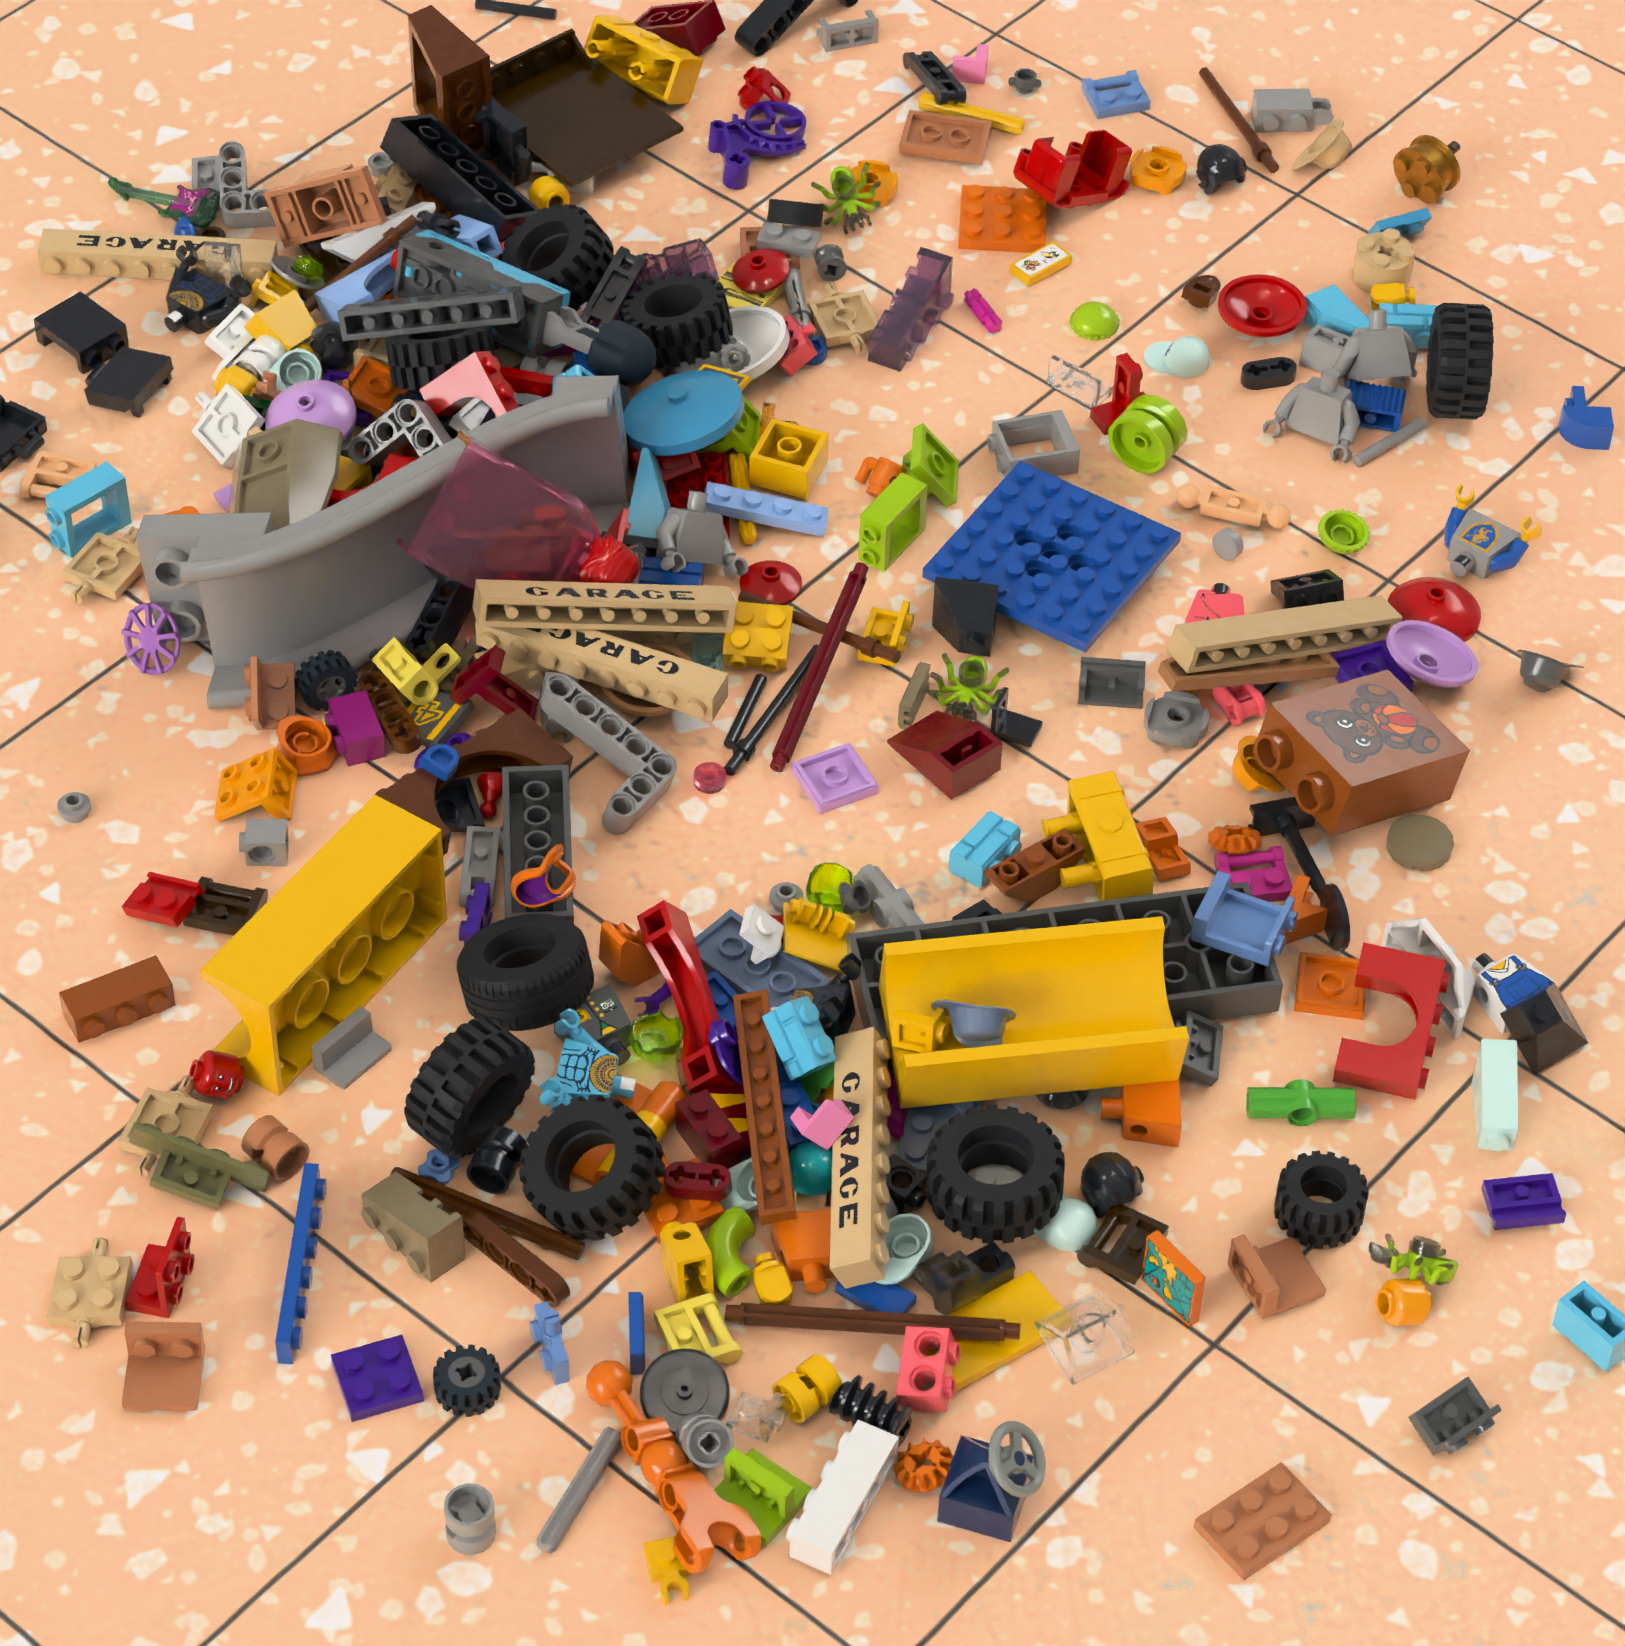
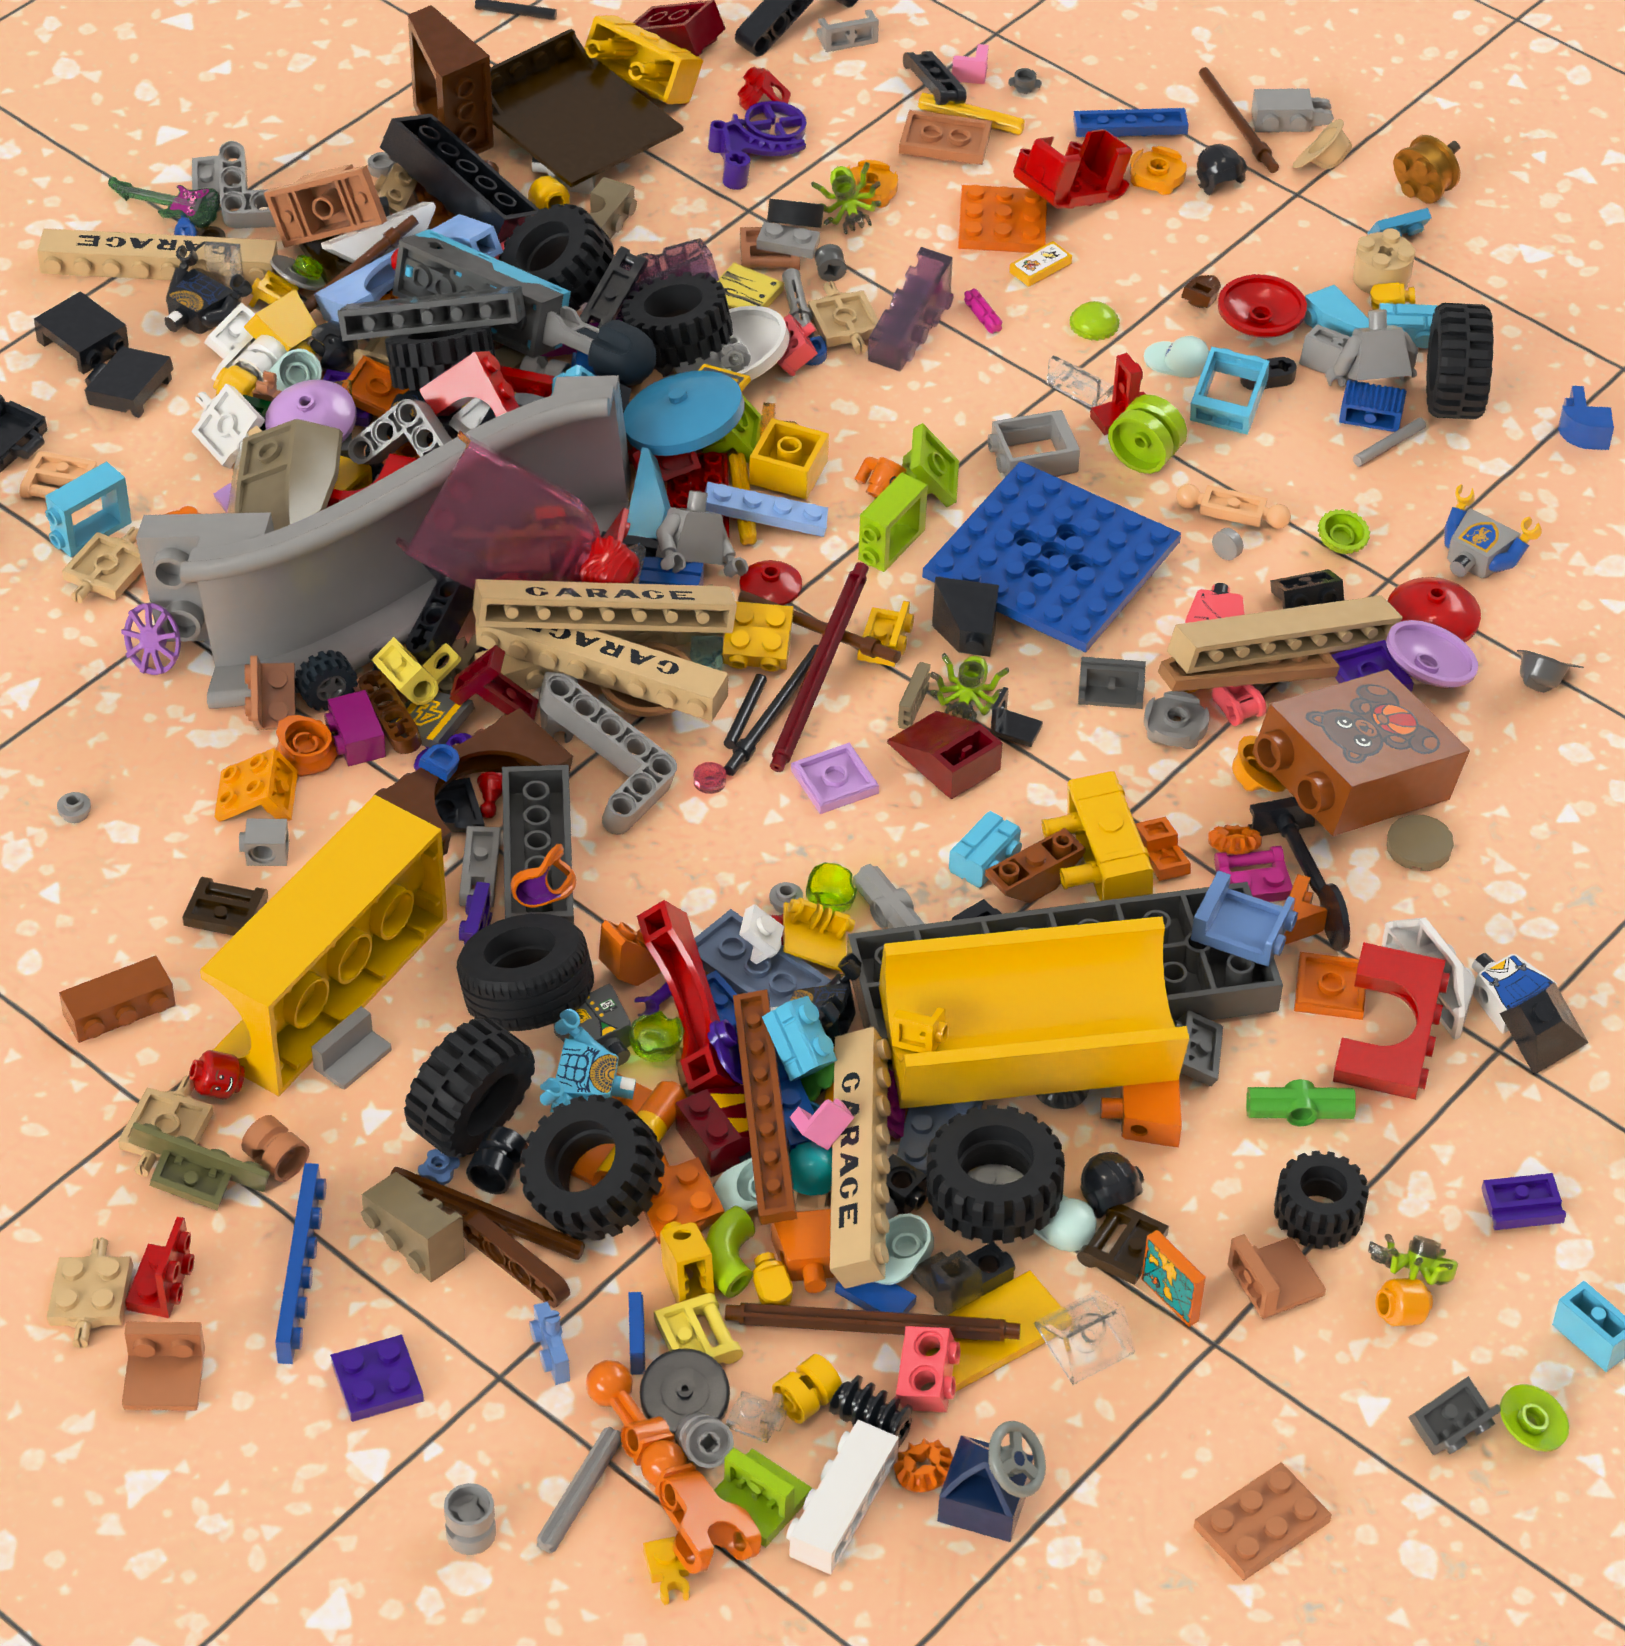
red plate [121,872,205,928] -> none
black pin [416,210,461,239] -> none
black wheel [433,1344,501,1417] -> none
black piece [475,99,531,187] -> none
dark red beam [663,1161,732,1201] -> none
red dish [732,249,790,293] -> none
dark grey plate [838,880,872,915] -> none
sand blue piece [931,1000,1016,1048] -> none
medium blue plate [1081,70,1151,119] -> none
light grey torso [1262,368,1360,463] -> none
light aqua slope [1471,1039,1518,1151] -> none
none -> dark tan arch [589,176,637,239]
none -> blue plate [1073,108,1189,137]
none -> medium azure window [1190,346,1269,435]
none -> lime dish [1500,1384,1569,1452]

